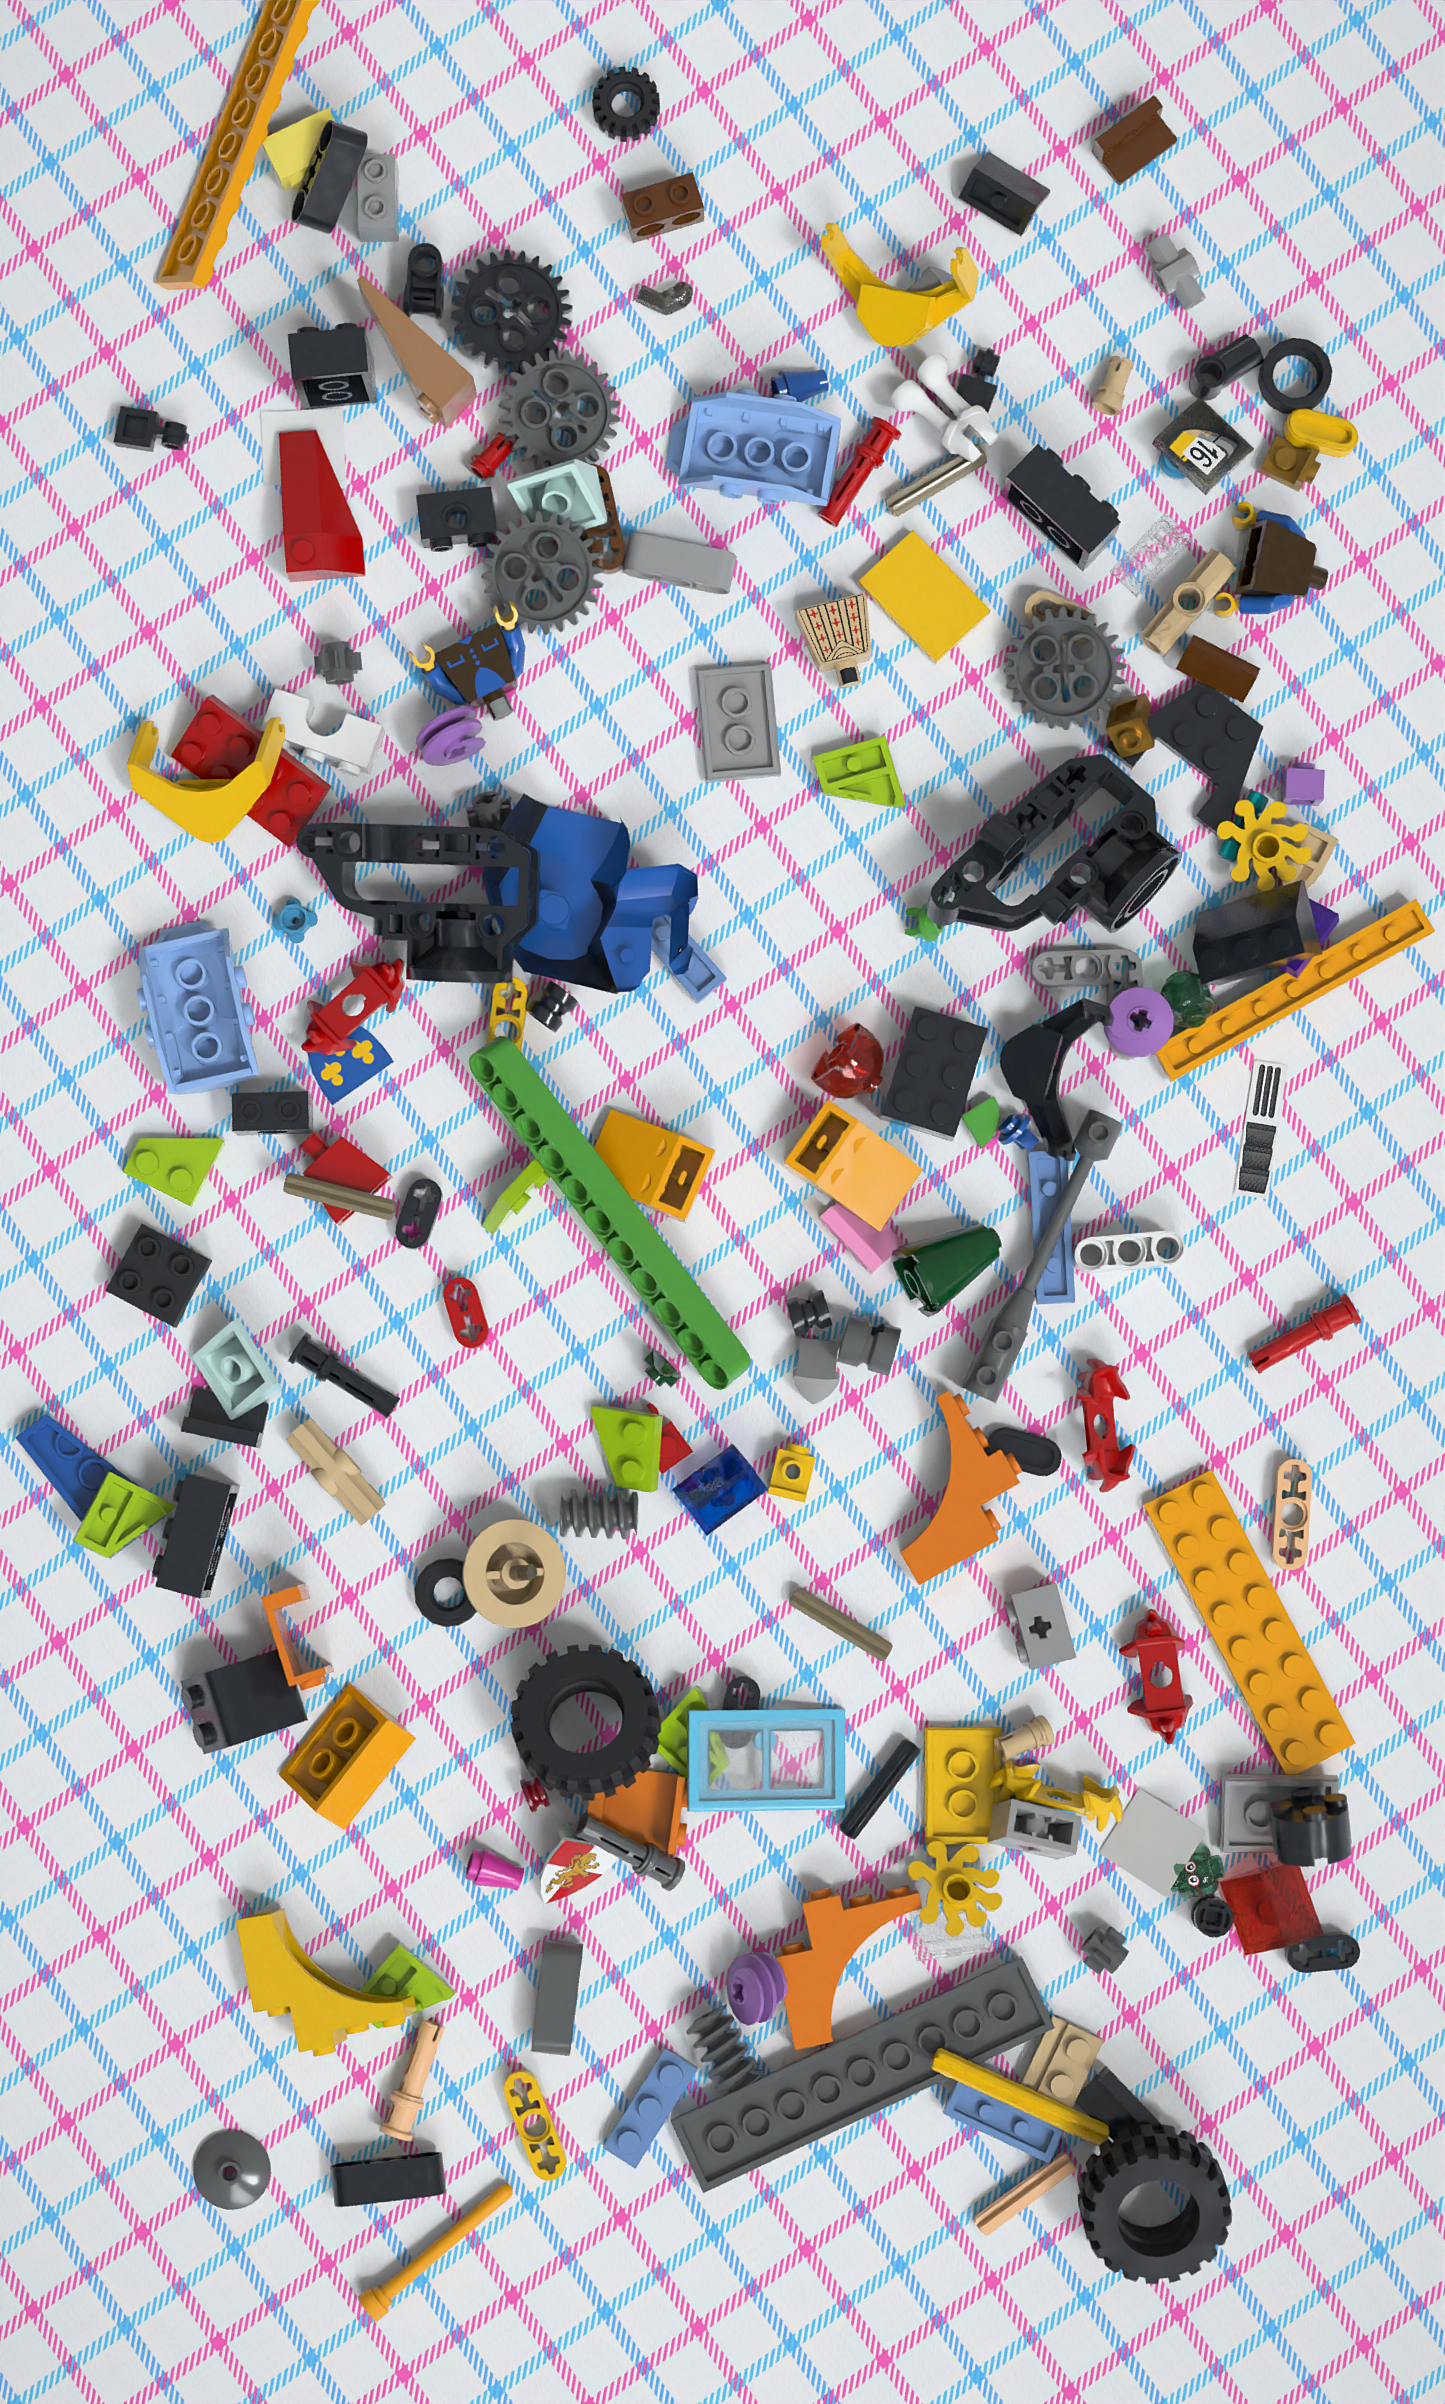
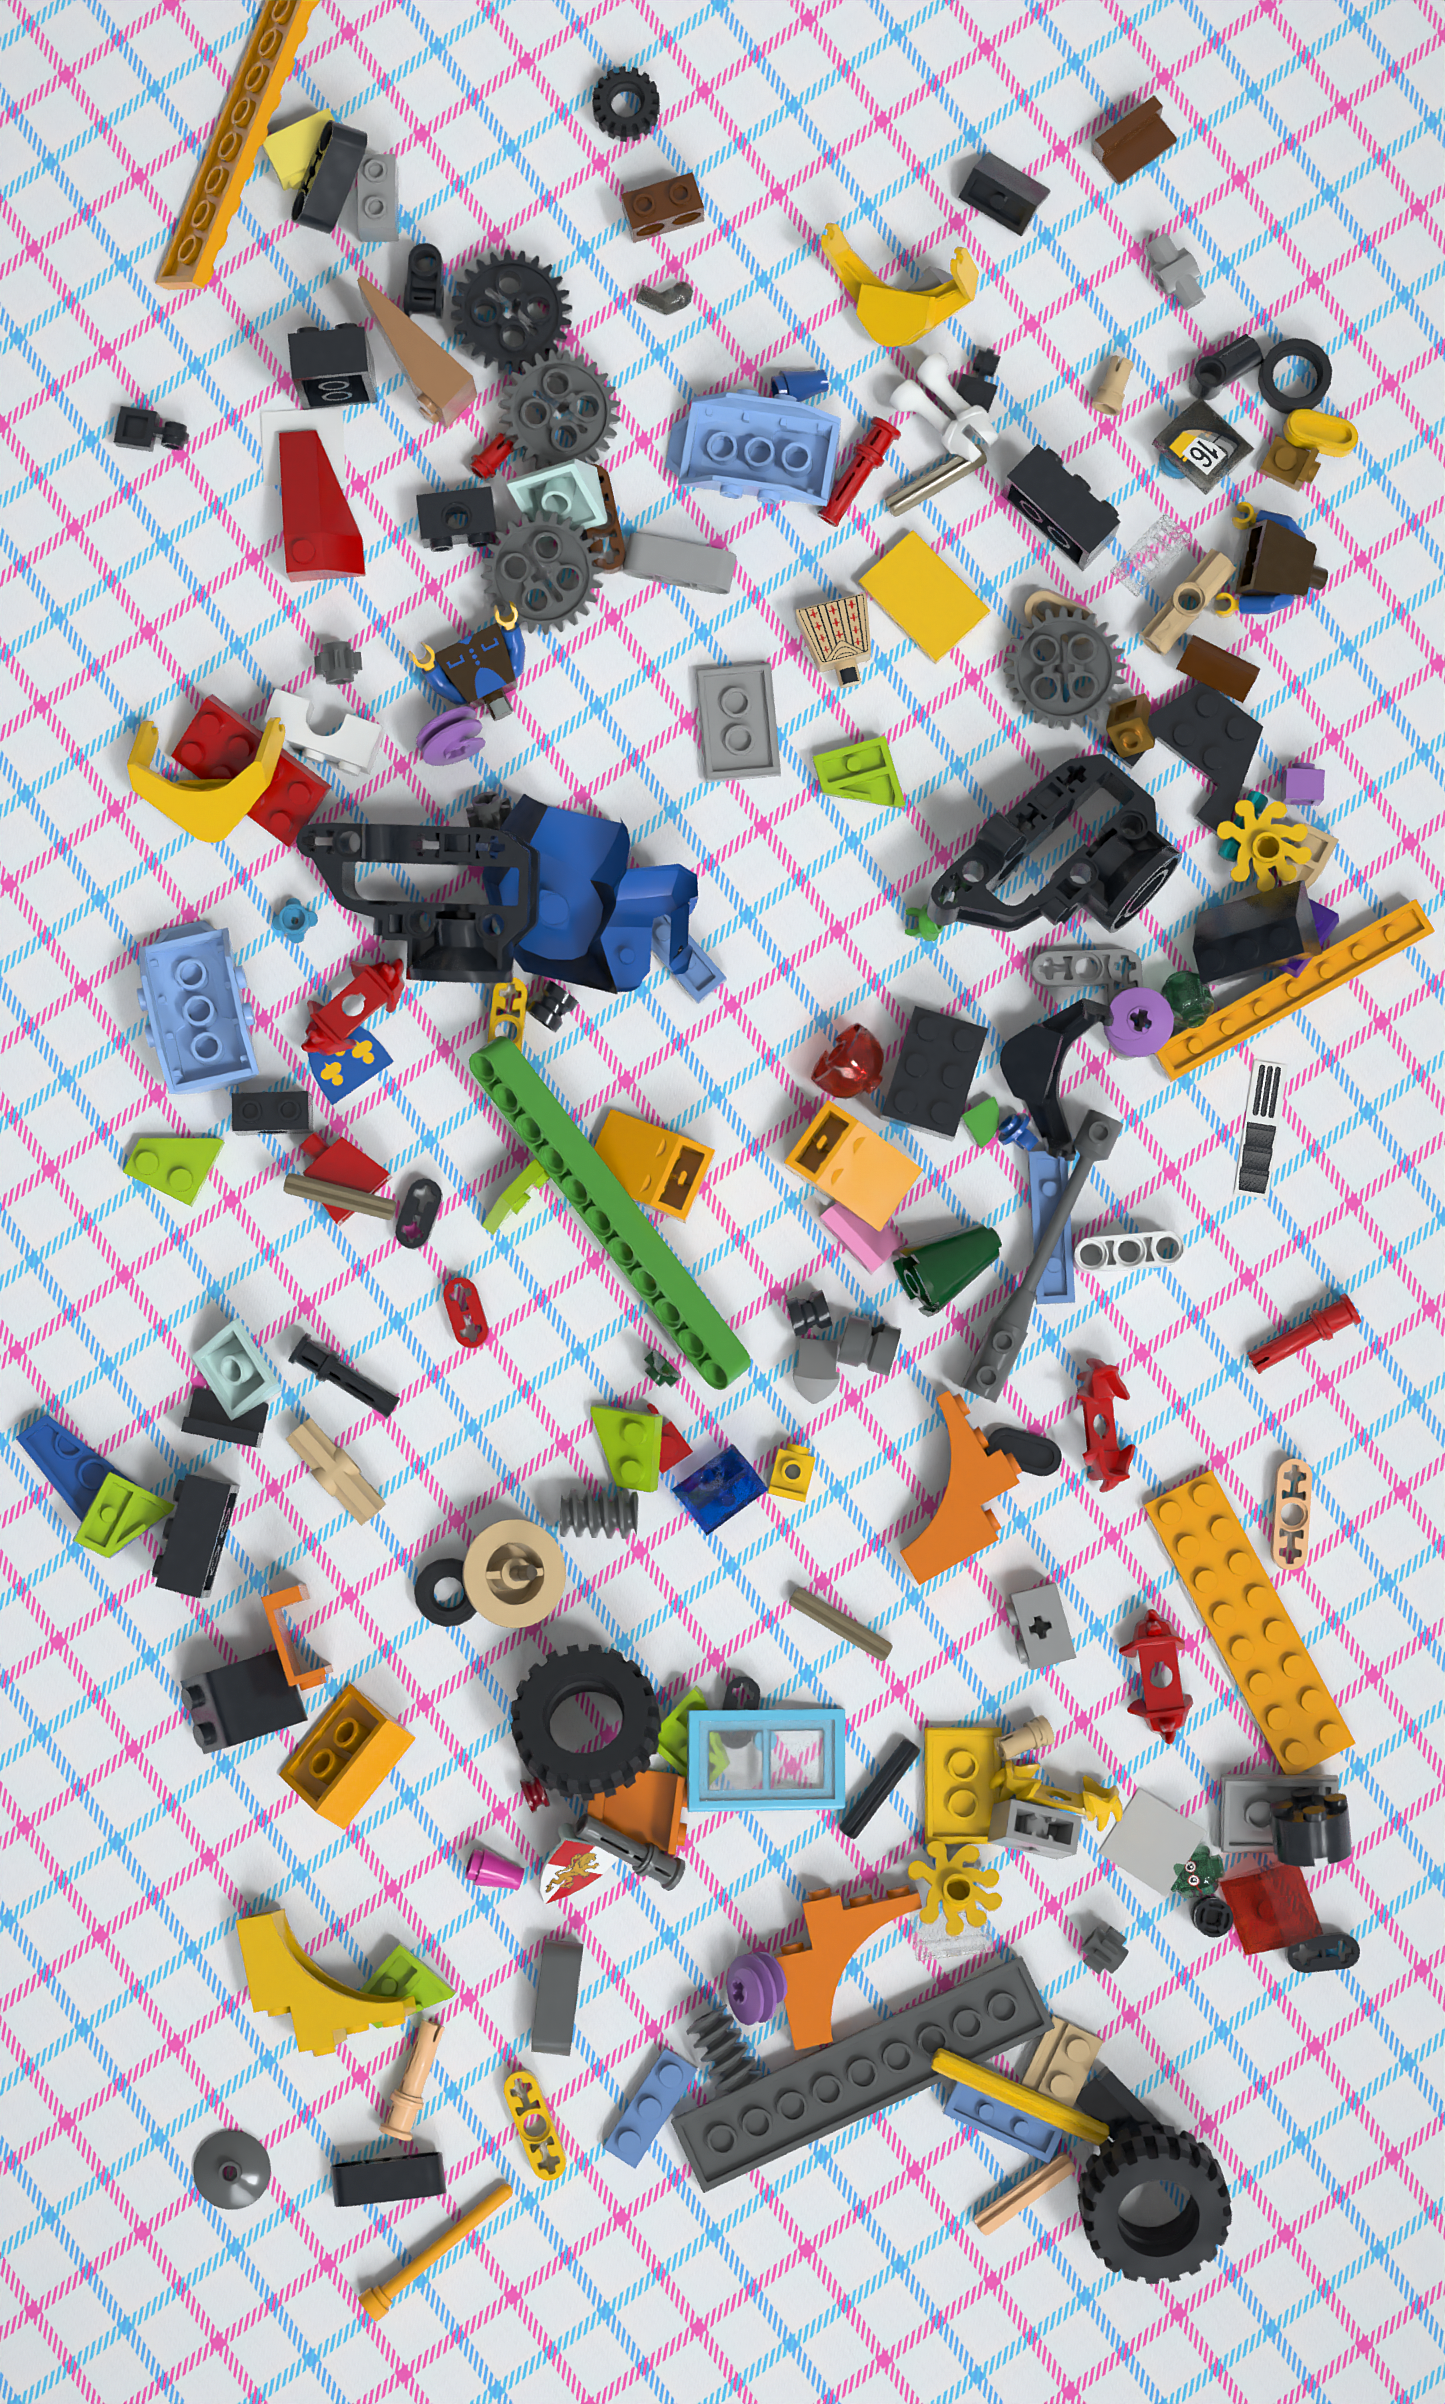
black brick [105,1223,212,1328] -> none

